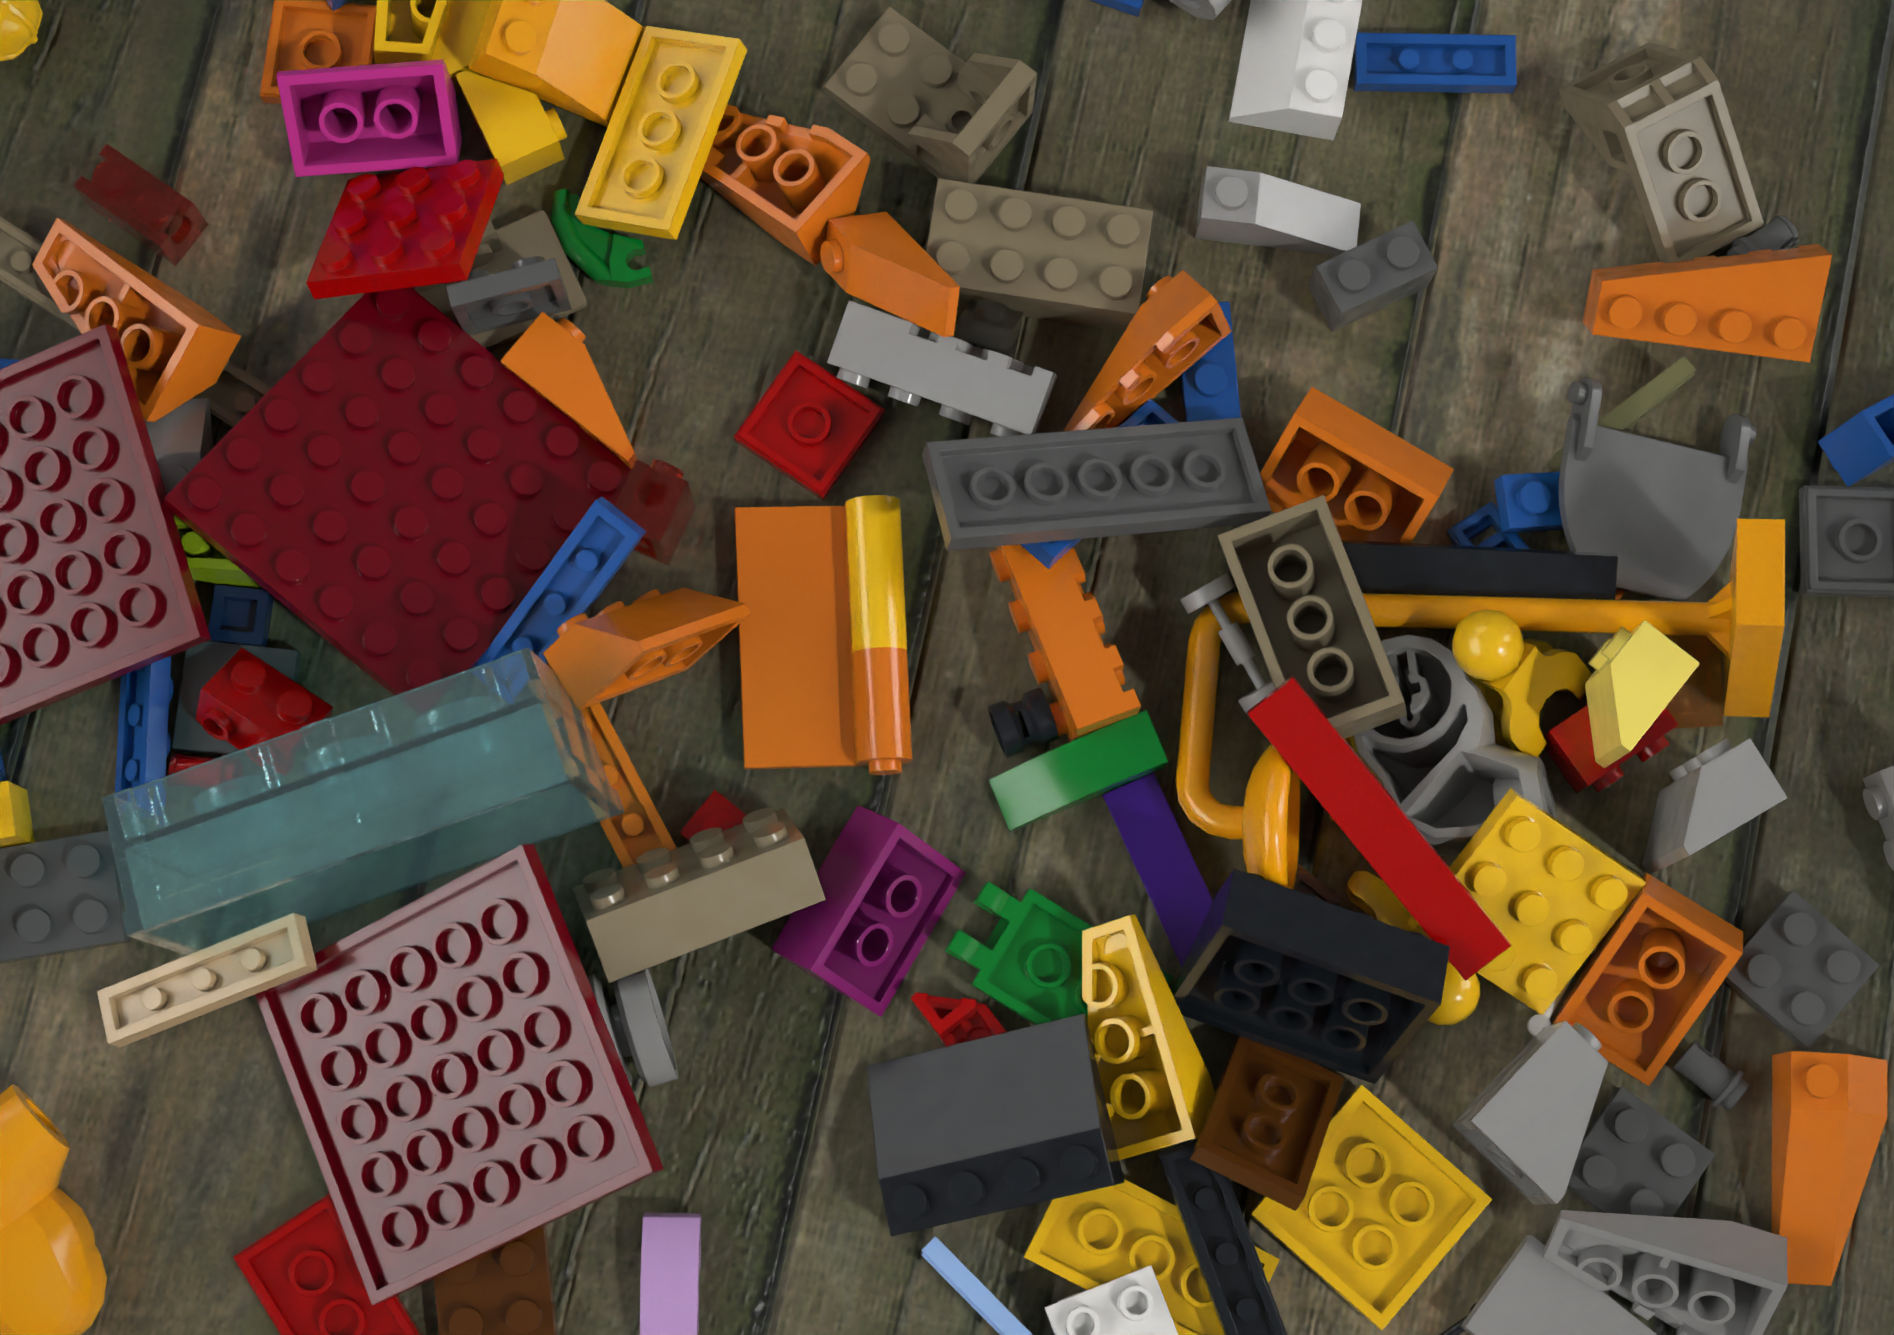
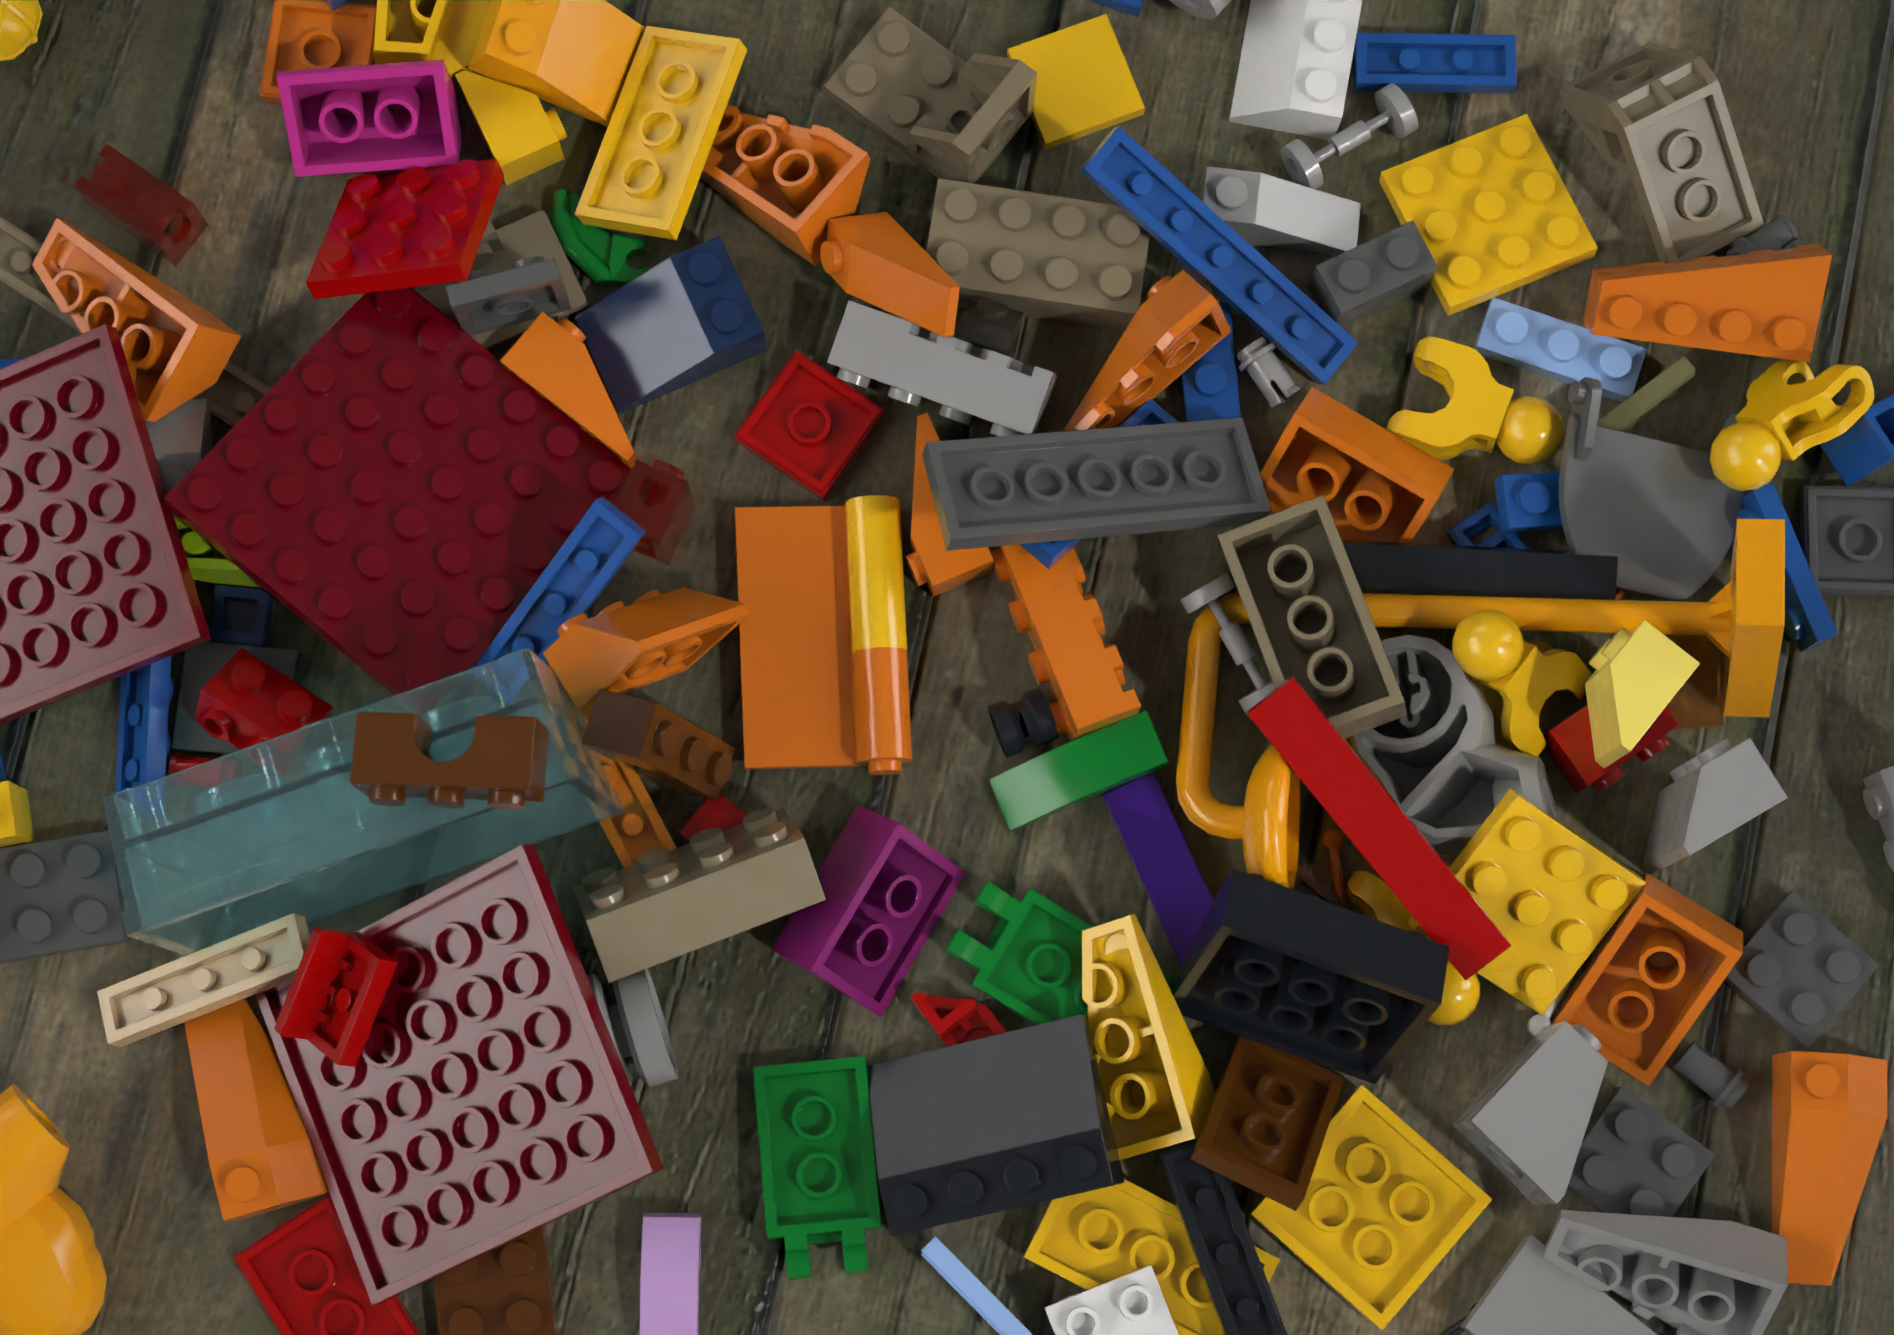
none -> orange wedge [184,998,329,1221]
none -> red bracket [274,927,398,1067]
none -> reddish brown arch [350,712,550,810]
none -> dark blue slope [575,236,767,415]
none -> reddish brown arch [581,689,735,801]
none -> green tile [753,1056,882,1280]
none -> orange slope [905,412,994,597]
none -> yellow tile [1007,14,1145,150]
none -> blue plate [1079,126,1359,385]
none -> light grey pin [1236,337,1301,409]
none -> light grey wheel [1281,83,1418,189]
none -> orange hinge [1323,828,1347,909]
none -> yellow plate [1379,114,1598,316]
none -> yellow piece [1386,337,1564,464]
none -> light blue plate [1474,297,1647,402]
none -> yellow piece [1710,359,1874,491]
none -> blue plate [1738,482,1838,652]

